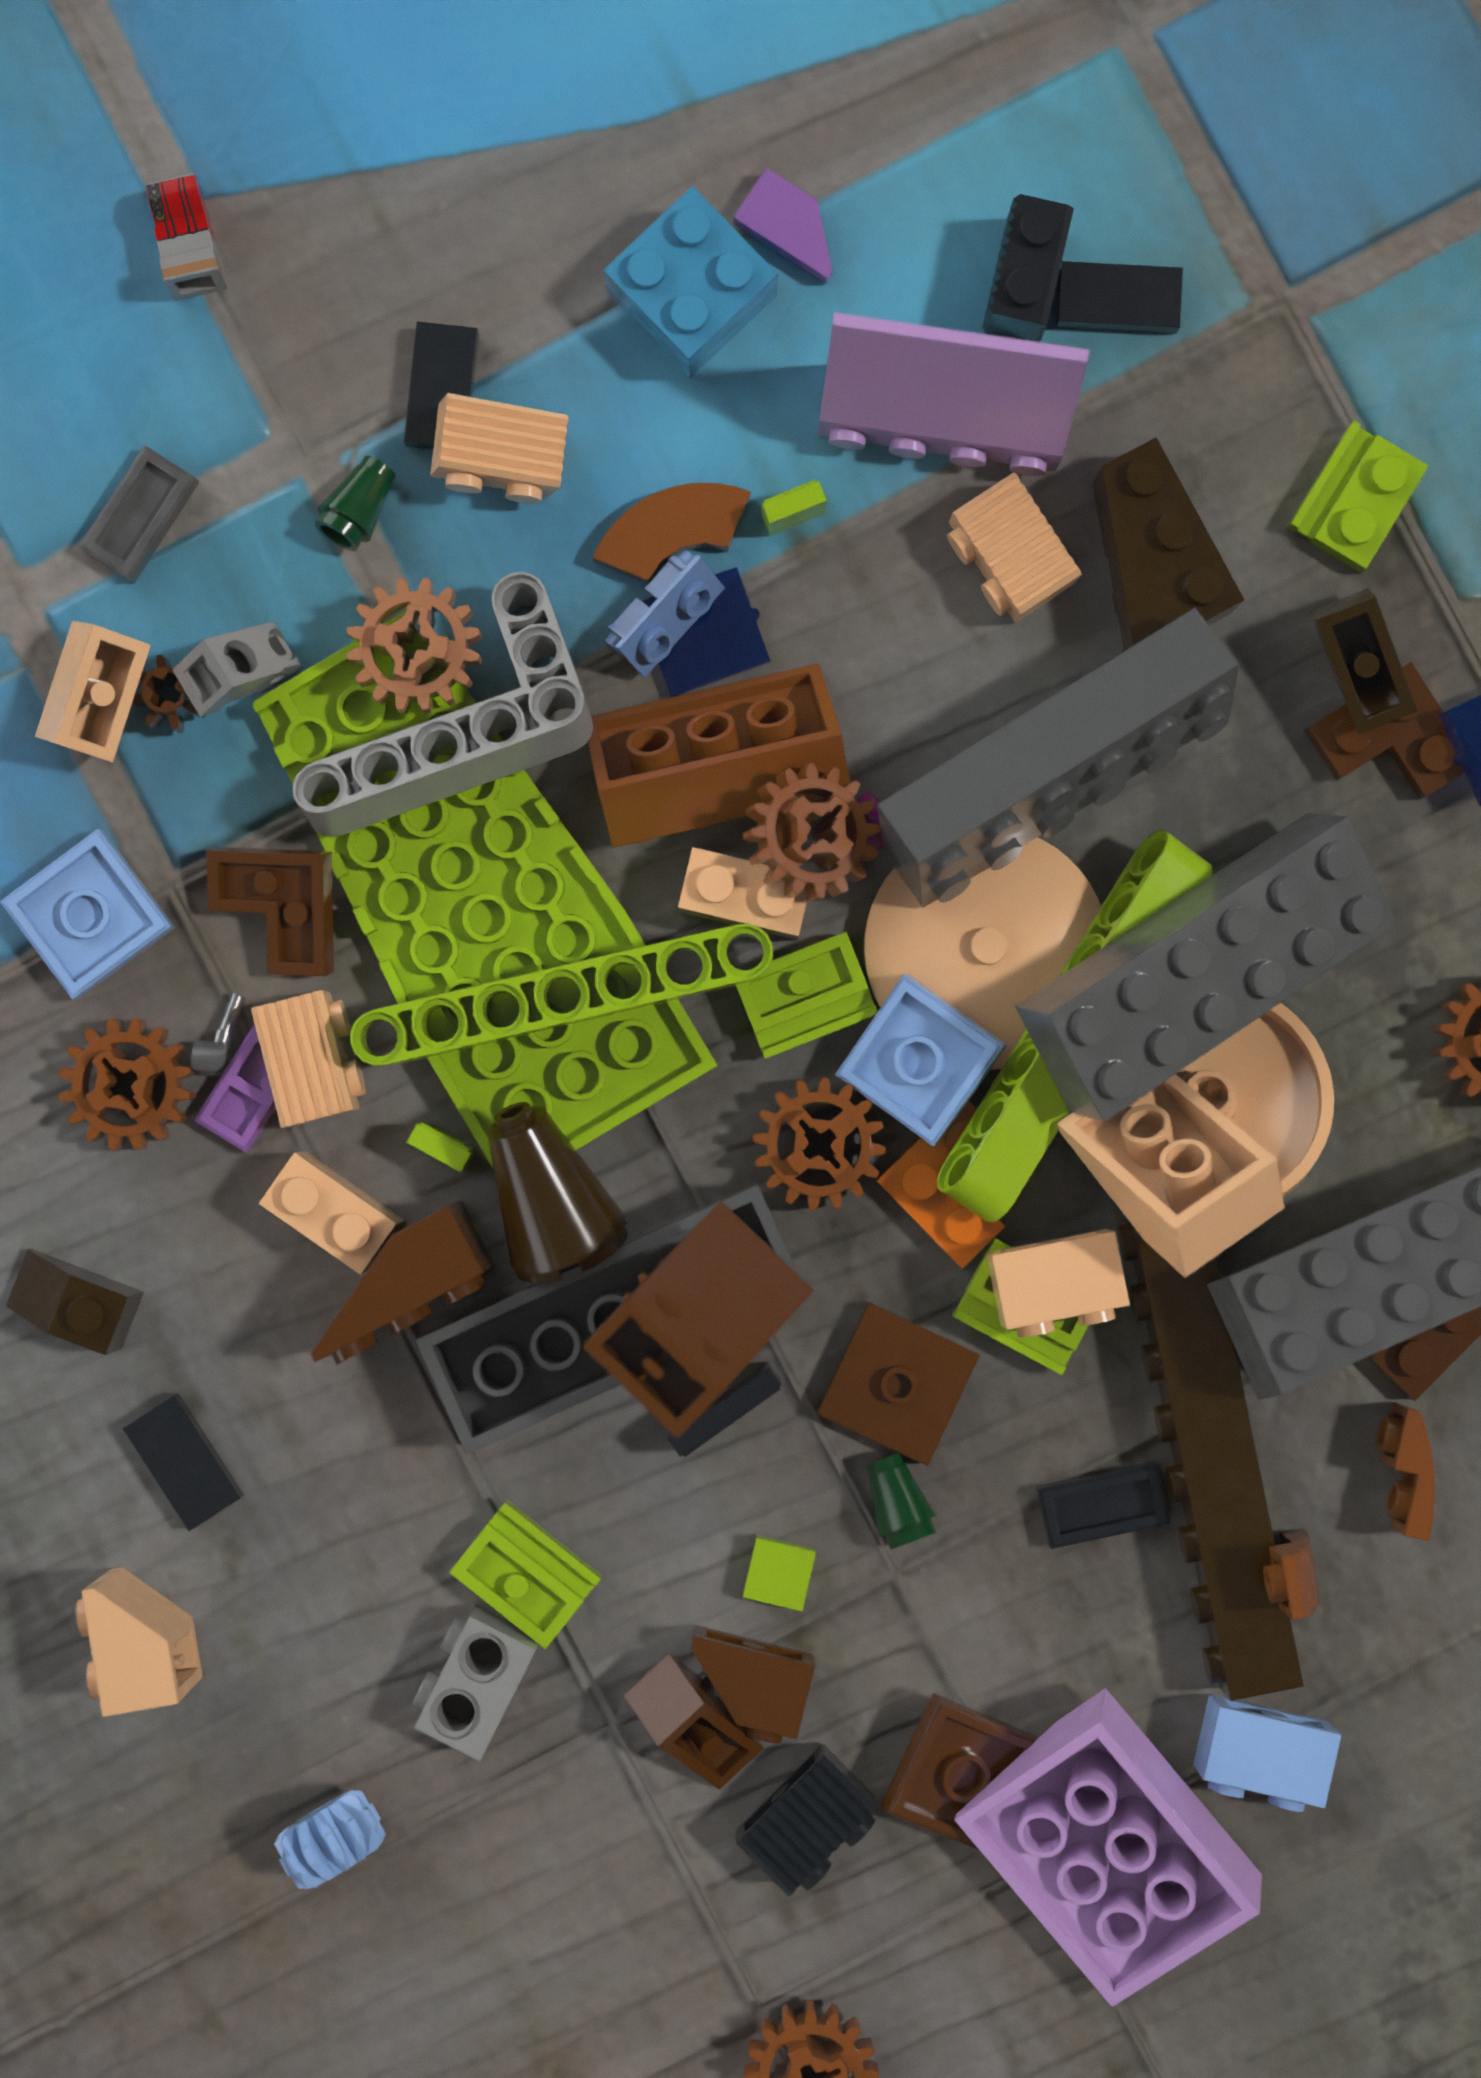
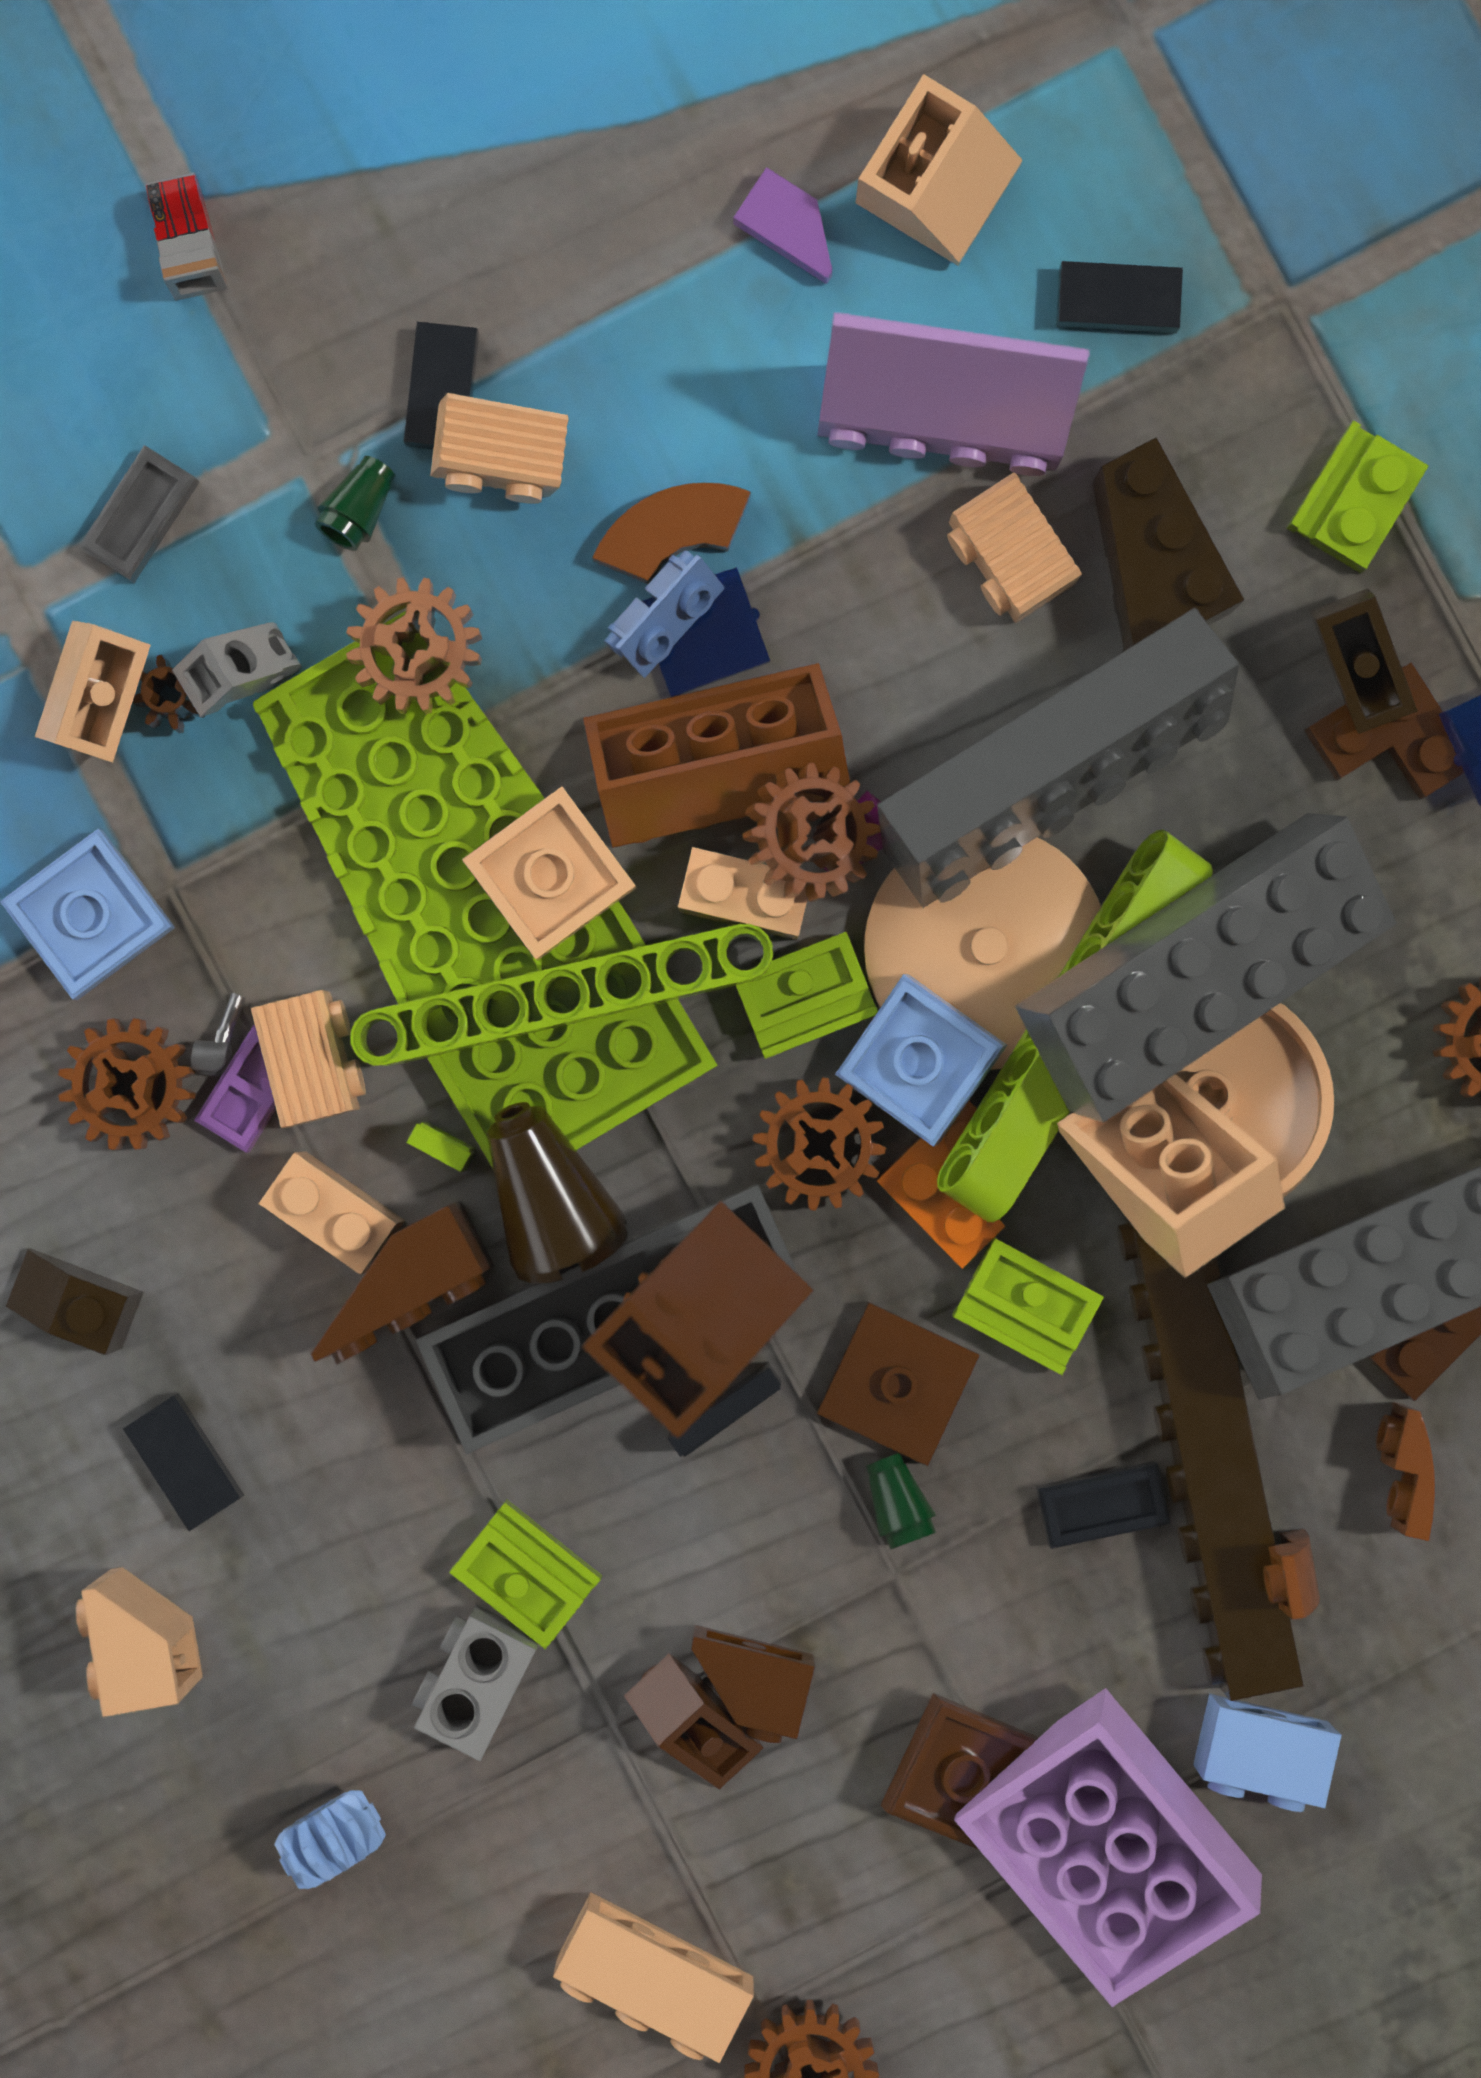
reddish brown plate [206,847,334,976] -> none
light grey beam [292,572,593,837] -> none
dark azure brick [603,185,778,378] -> none
black brick [736,1743,877,1897] -> none
lime tile [743,1534,816,1612] -> none
lime tile [761,480,827,536] -> none
black brick [982,194,1074,342] -> none
light nougat brick [986,1229,1130,1338] -> none
none -> light nougat plate [462,786,637,961]
none -> light nougat brick [553,1892,754,2063]
none -> light nougat slope [855,74,1022,266]

